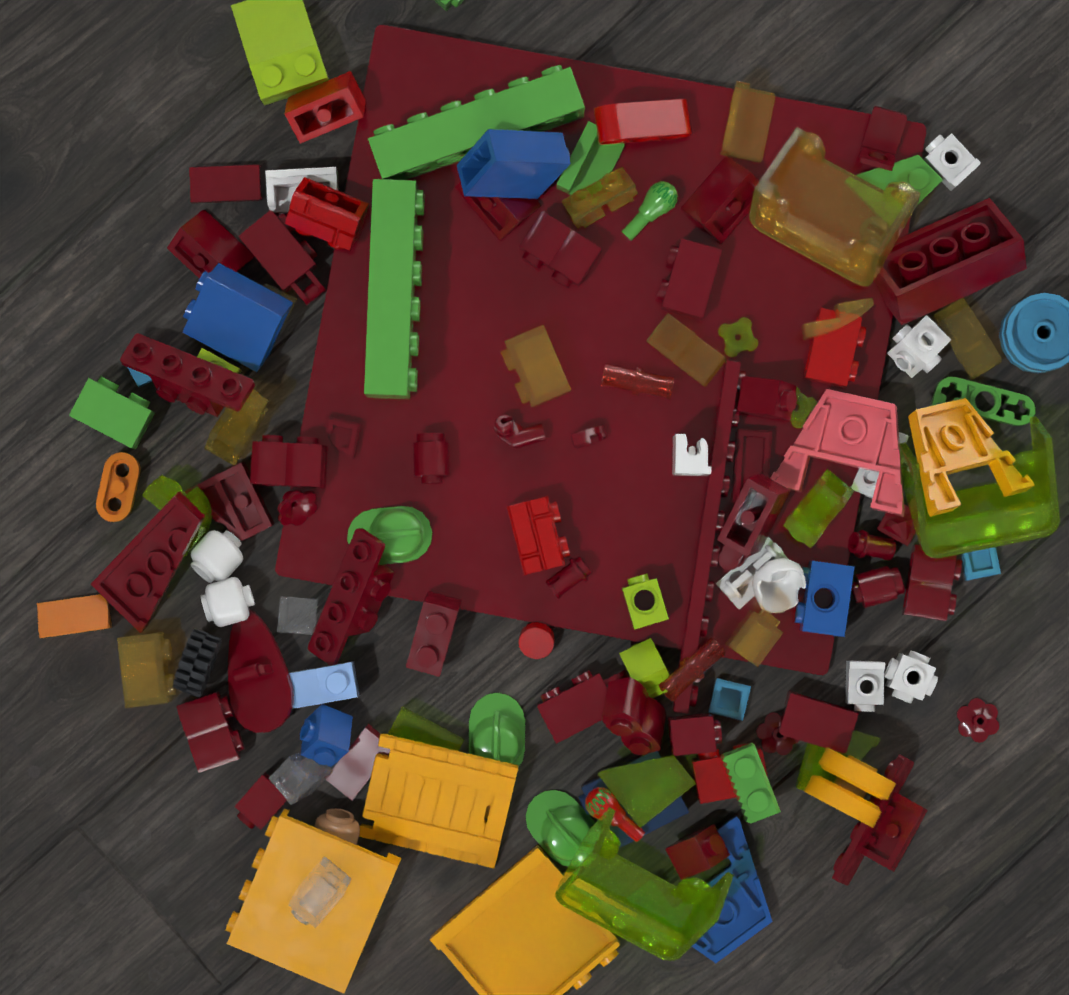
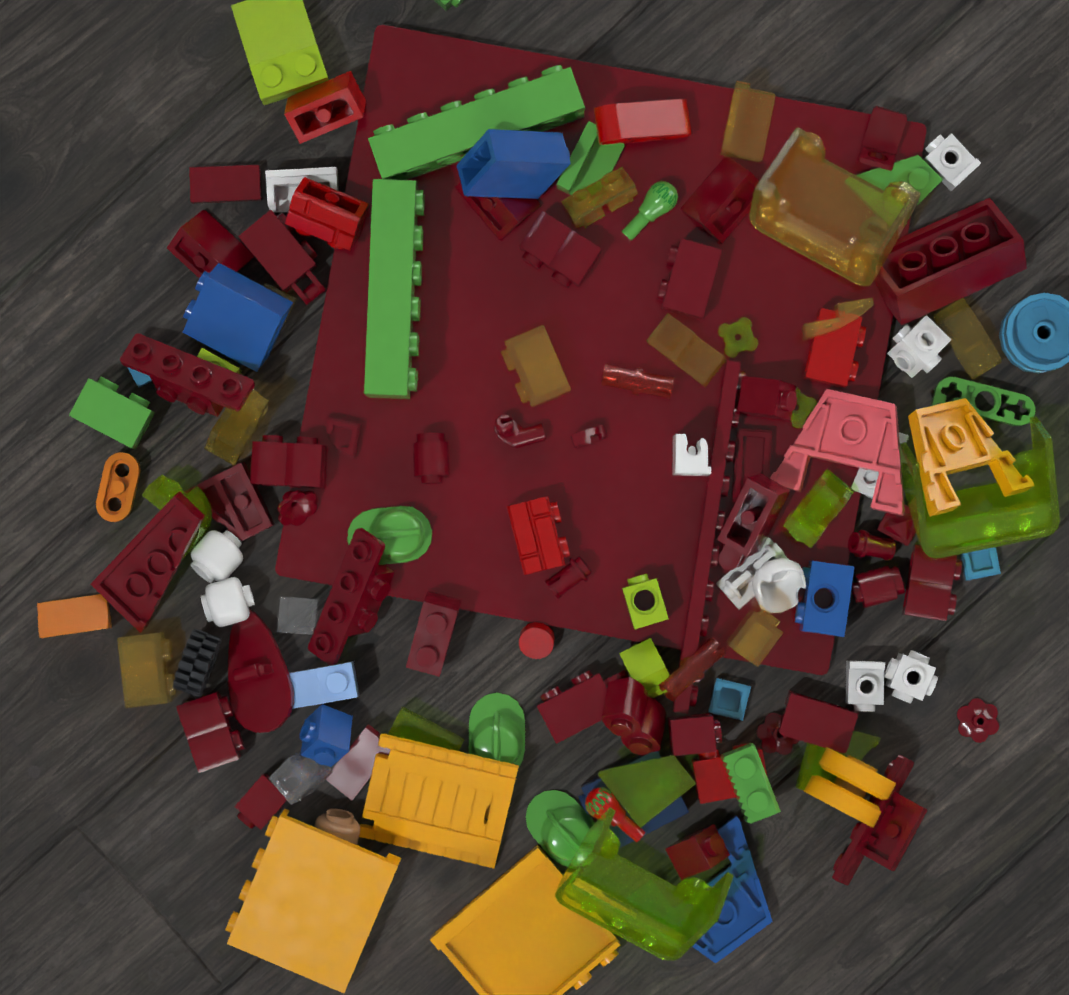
clear brick [288,856,352,928] -> none

